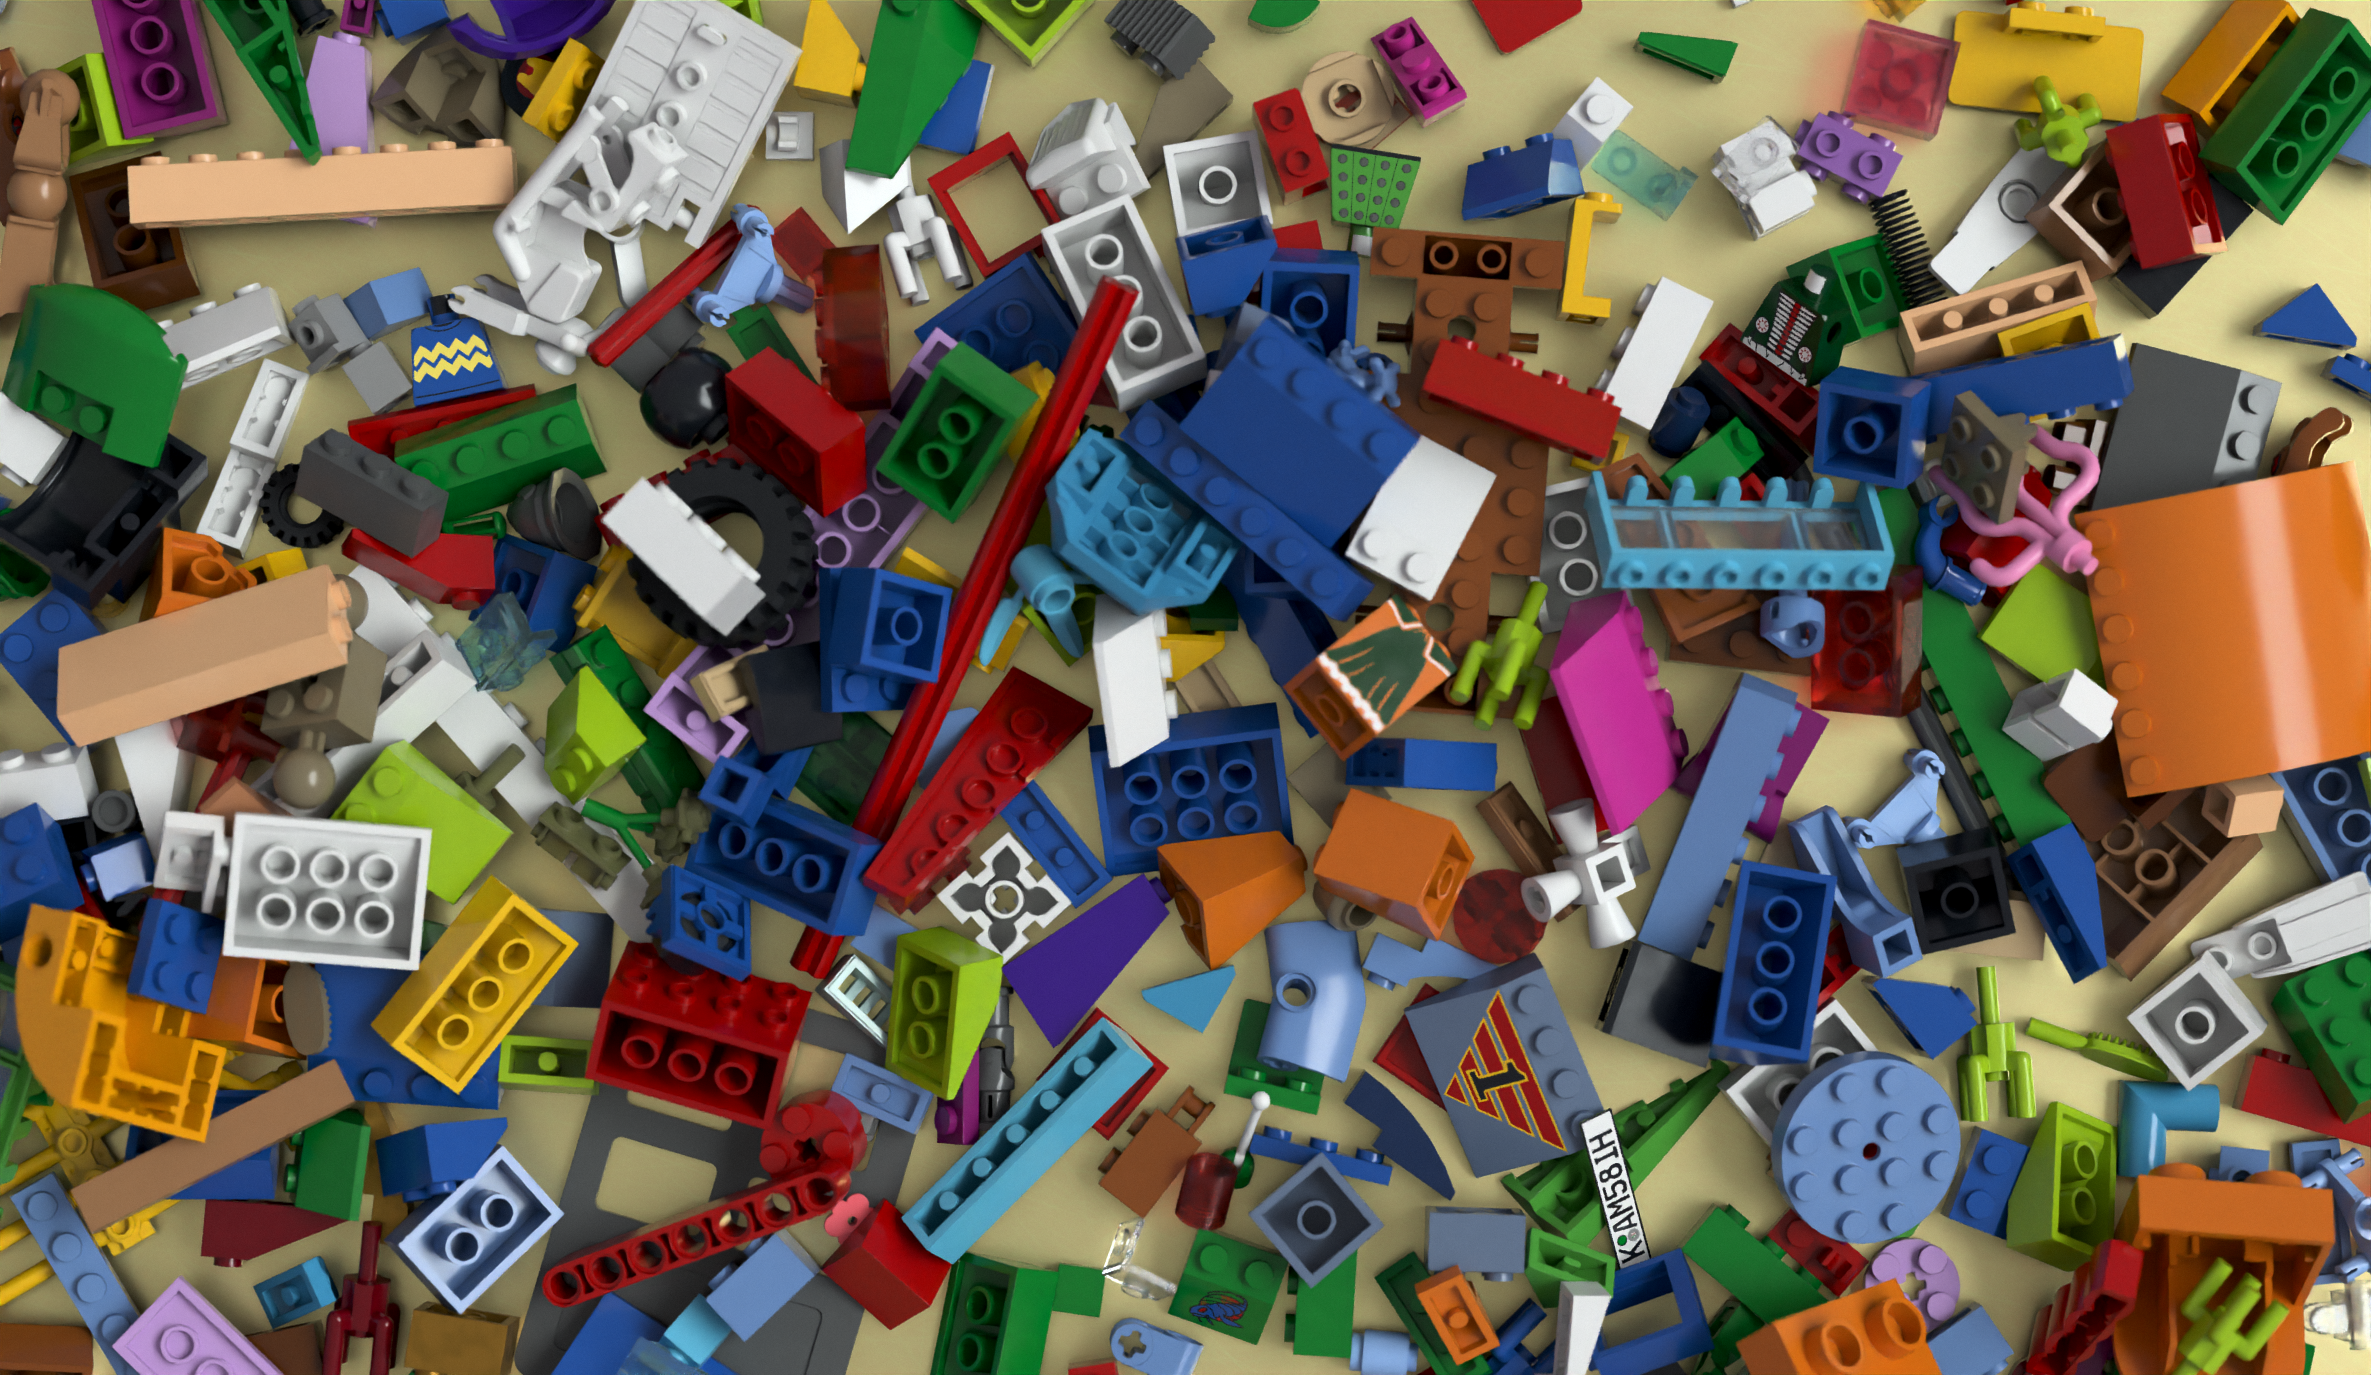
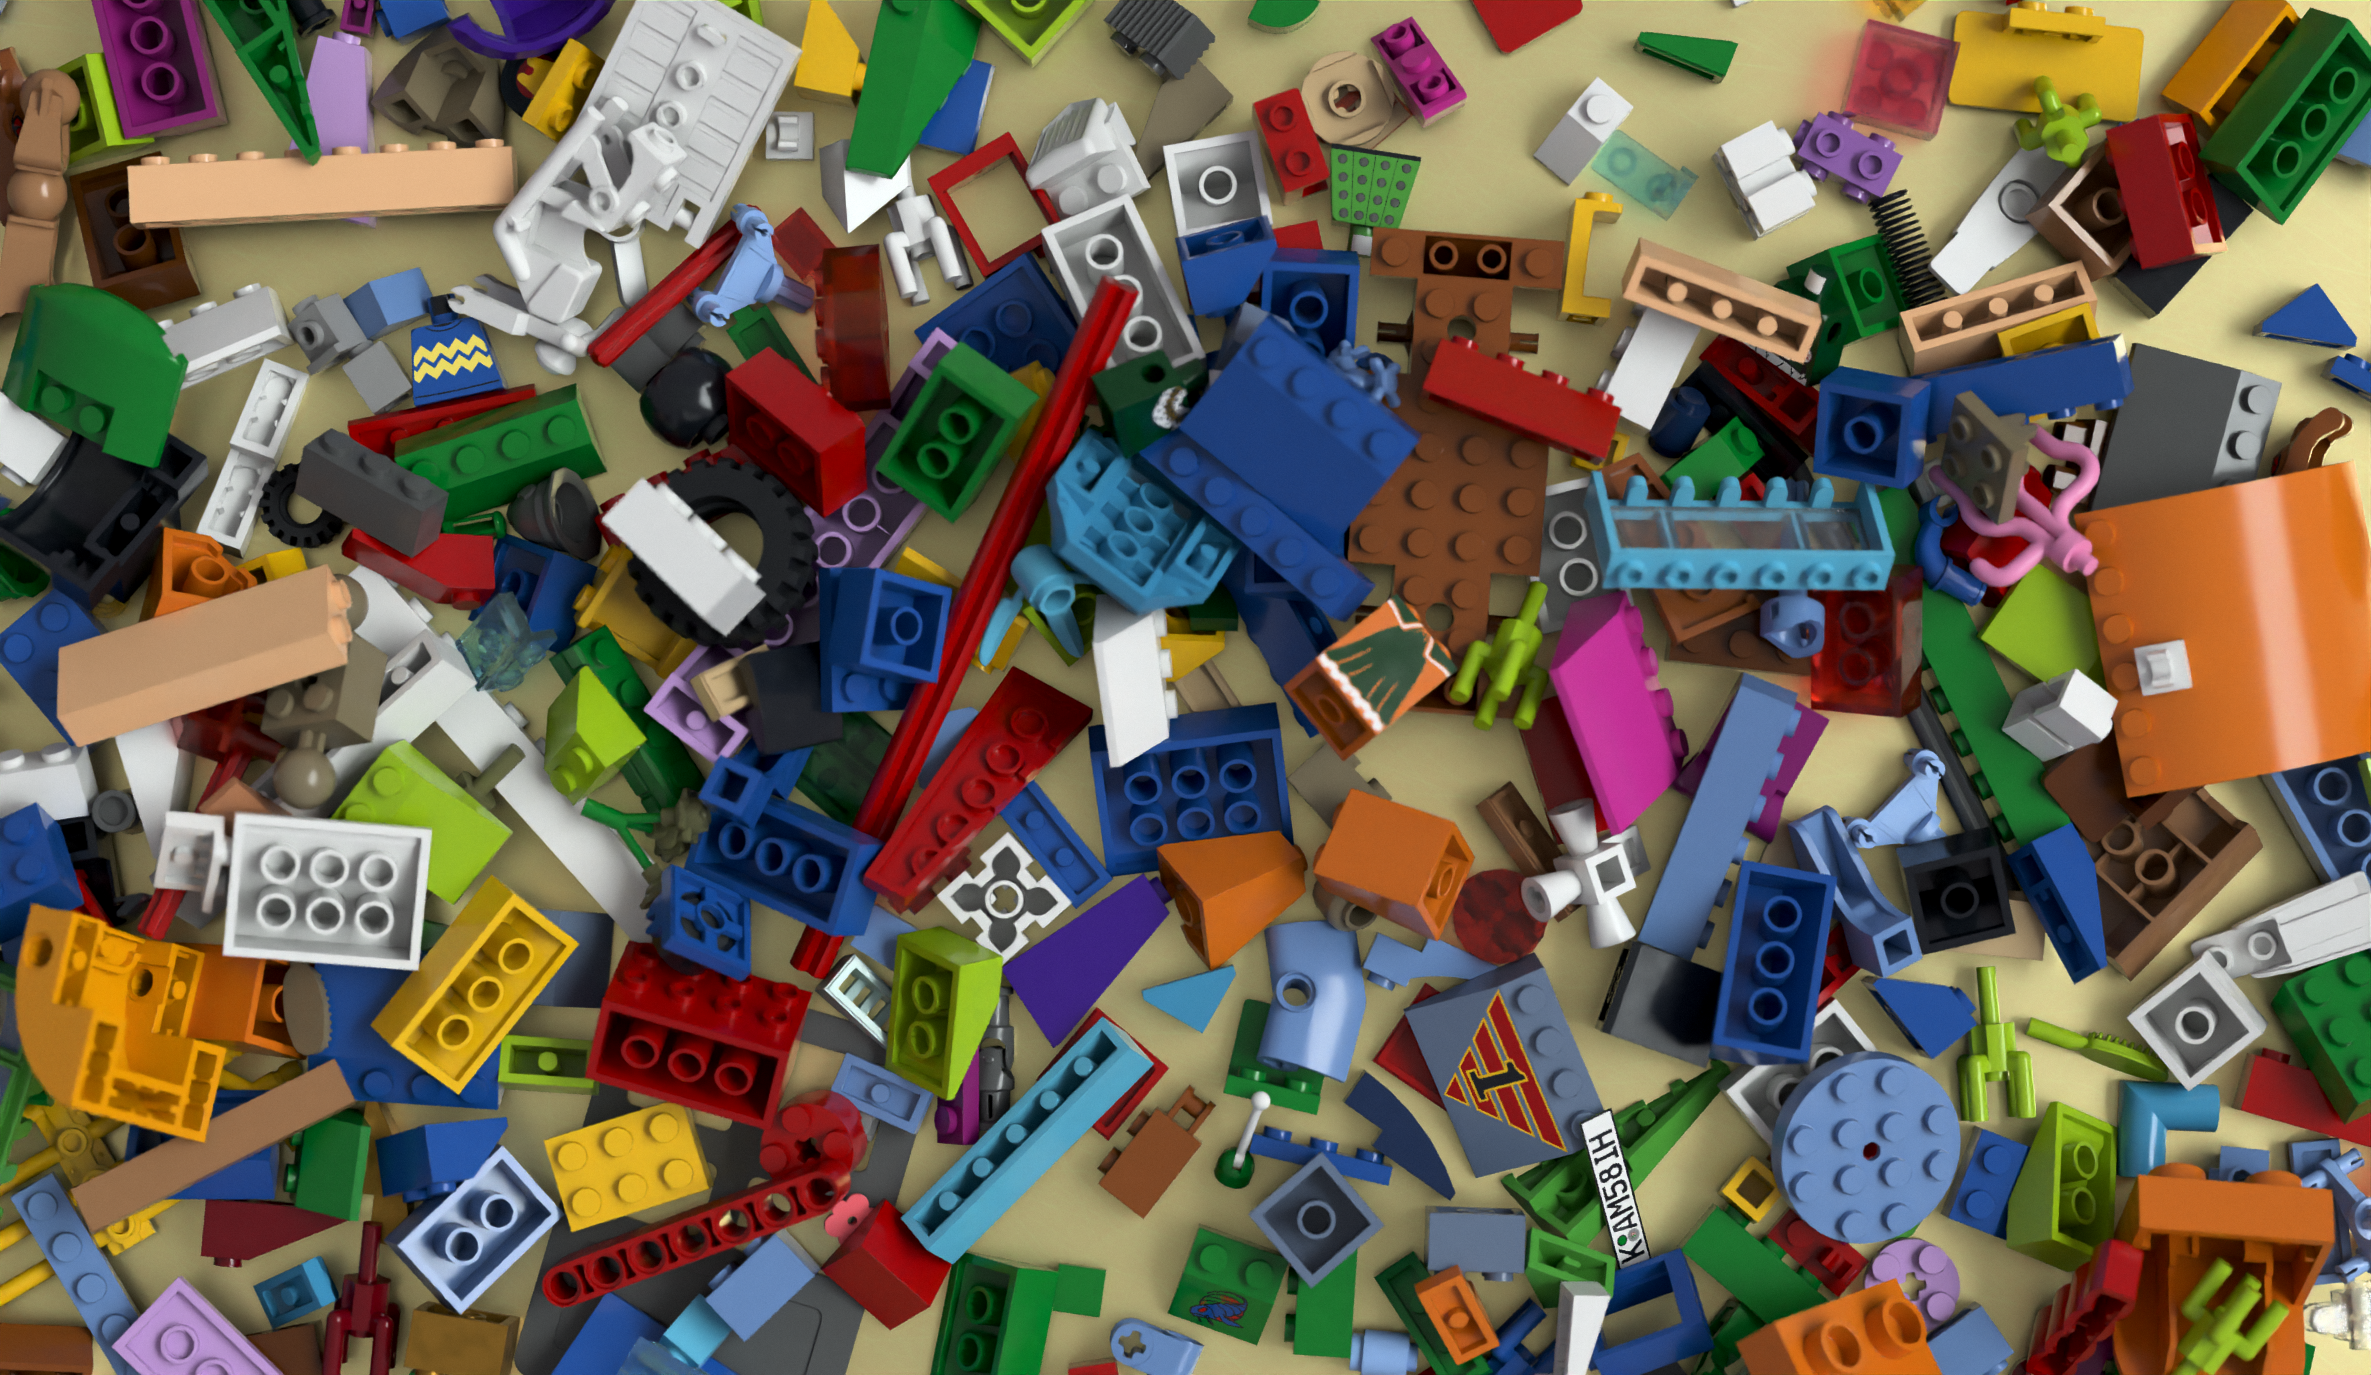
brick [79,831,155,902] -> none
blue plate [126,898,226,1014] -> none
olive hinge [530,801,632,891] -> none
clear bracket [1101,1217,1178,1301] -> none
clear red piece [1175,1152,1238,1230] -> none
white slope [1344,435,1497,603] -> none
blue window [1345,738,1498,791] -> none
blue slope [1462,133,1585,221] -> none
clear bracket [1712,115,1800,204] -> none
light nougat brick [2201,774,2285,838] -> none
none -> yellow brick [544,1101,714,1232]
none -> dark green torso [1091,350,1210,459]
none -> light nougat brick [1621,237,1822,364]
none -> yellow brick [1717,1155,1781,1224]
none -> white tile [2134,639,2193,696]

